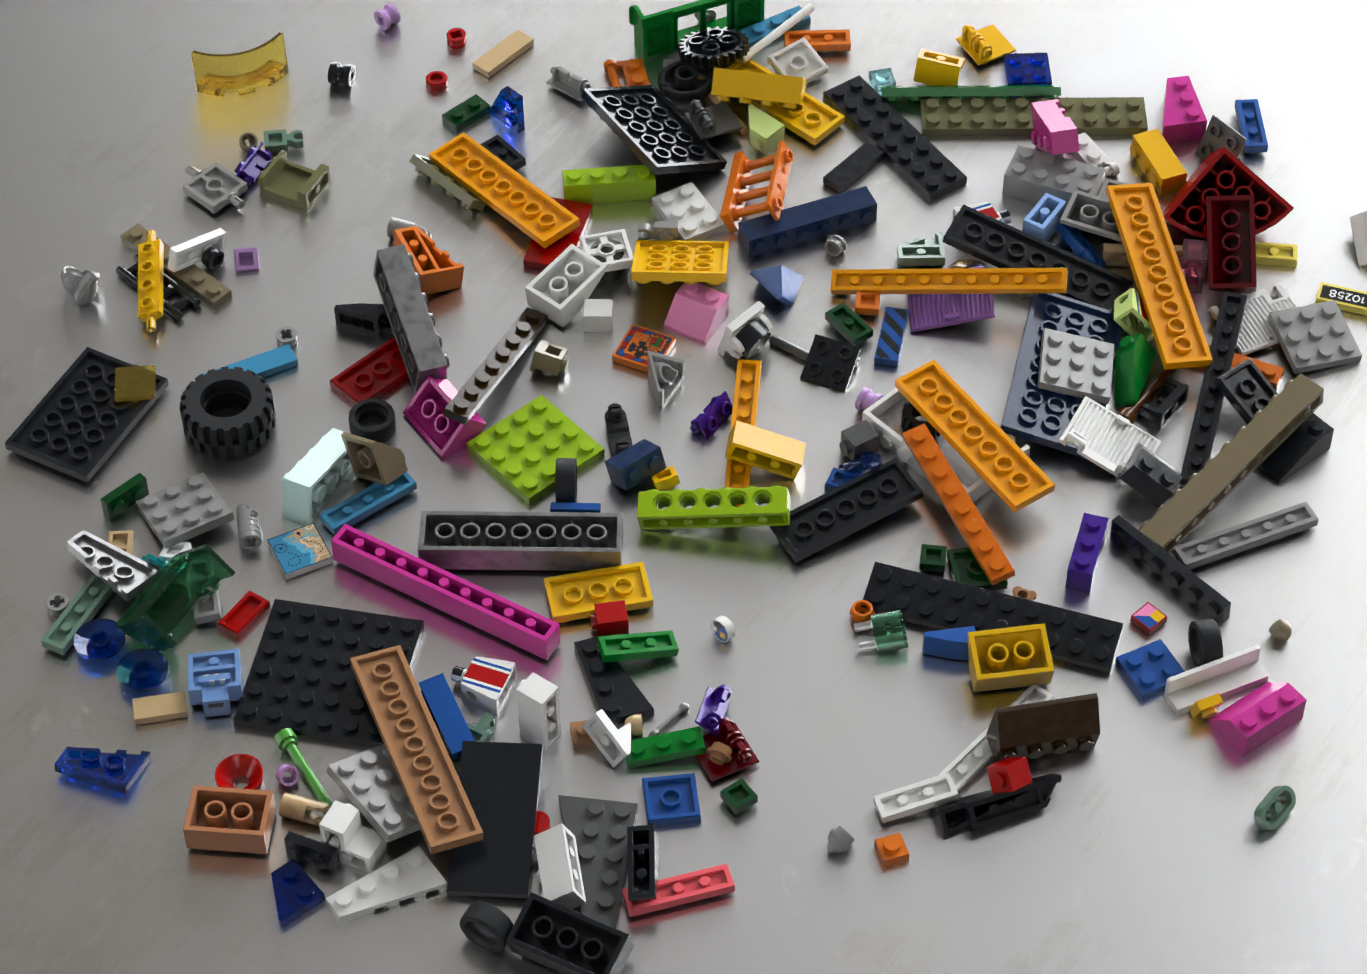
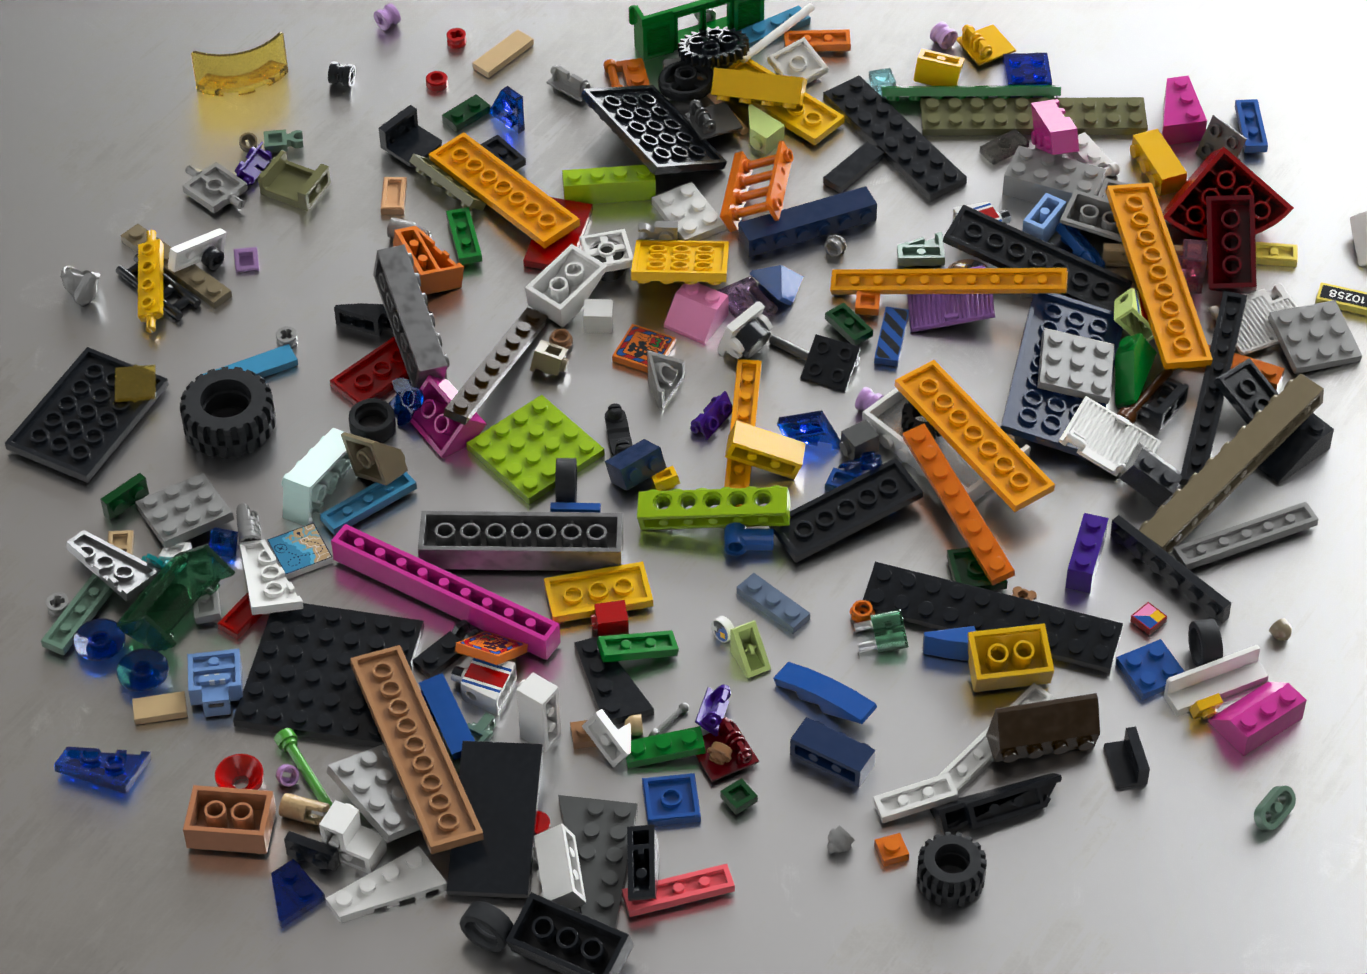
dark green plate [919,544,947,572] -> none
red brick [986,757,1032,793] -> none
none -> clear blue tile [209,527,238,558]
none -> white wing [239,539,303,615]
none -> black bracket [378,105,442,167]
none -> light nougat tile [381,177,407,215]
none -> clear blue plate [389,378,424,426]
none -> black hinge [412,620,481,678]
none -> green plate [446,207,482,265]
none -> orange tile [455,631,528,665]
none -> medium nougat plate [549,329,573,349]
none -> clear purple plate [717,277,778,319]
none -> blue piece [724,522,774,556]
none -> yellowish green slope [730,620,771,678]
none -> sand blue plate [737,573,810,634]
none -> blue slope [773,662,877,724]
none -> clear blue wing [777,410,841,450]
none -> dark blue brick [790,717,876,787]
none -> black tyre [917,832,987,907]
none -> lavender wheel [930,22,958,50]
none -> clear smoke plate [979,129,1029,165]
none -> black panel [1103,726,1150,789]

